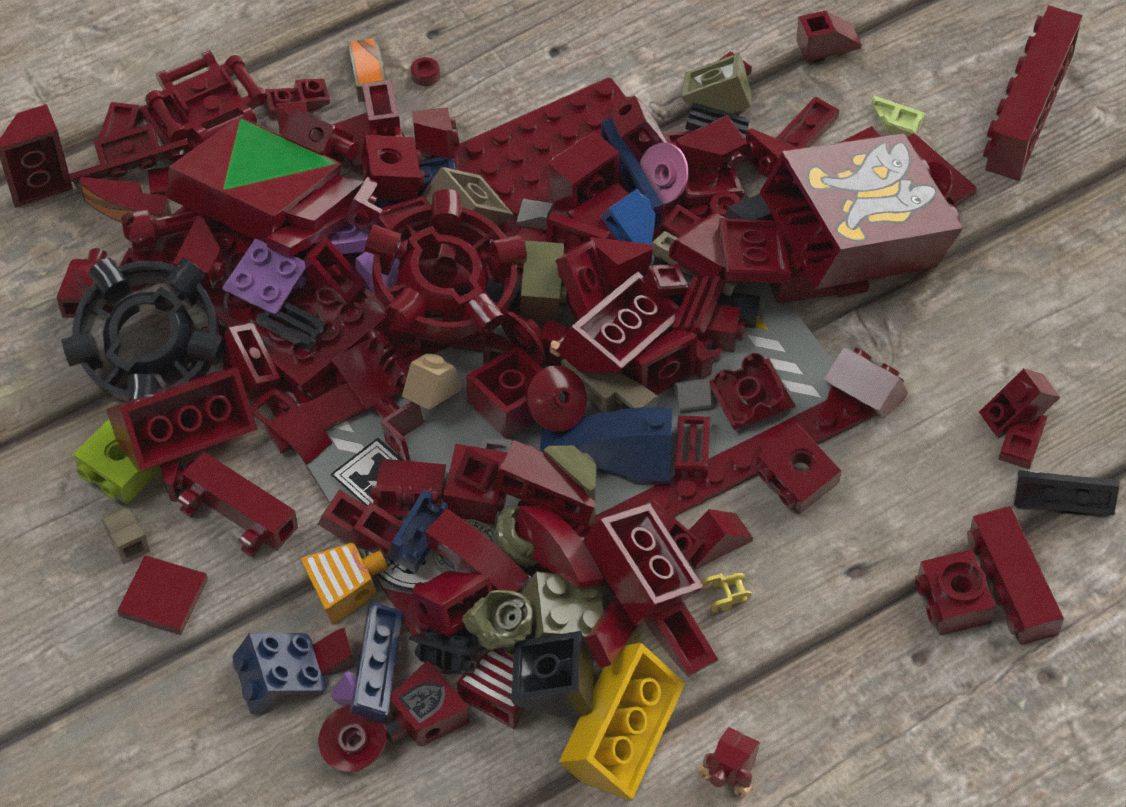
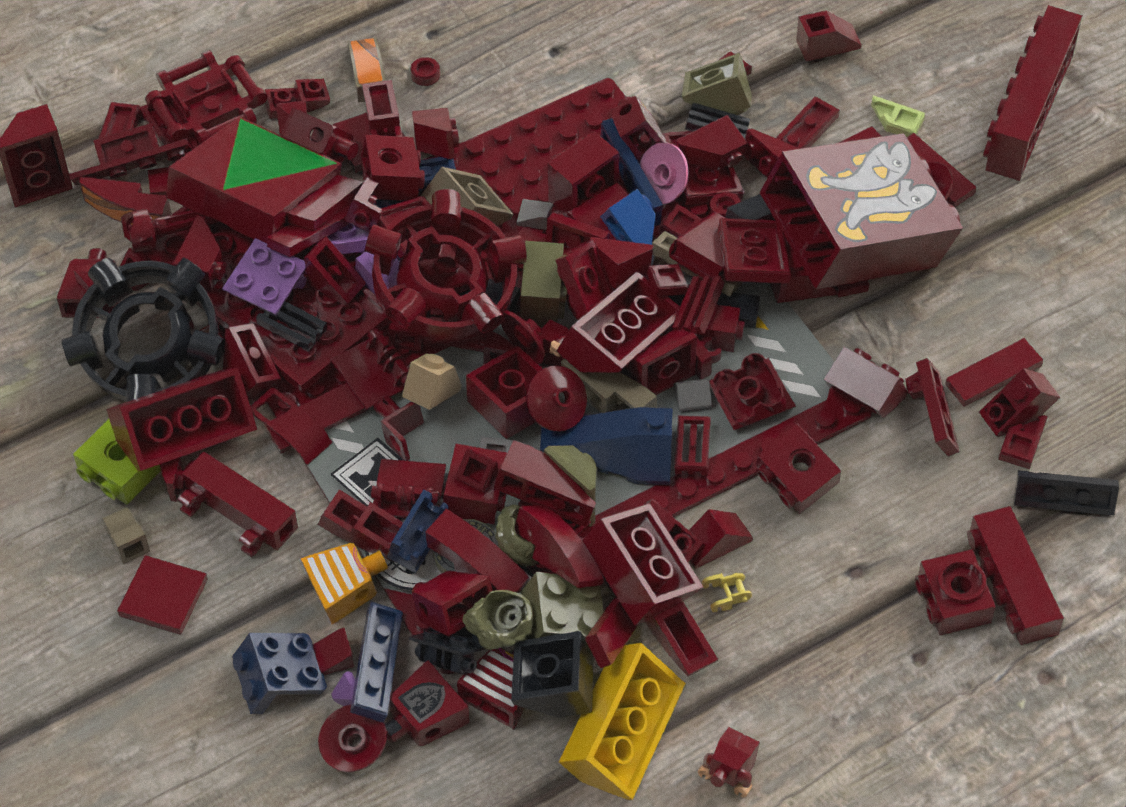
none -> dark red hinge [905,358,960,457]
none -> dark red tile [945,338,1043,407]

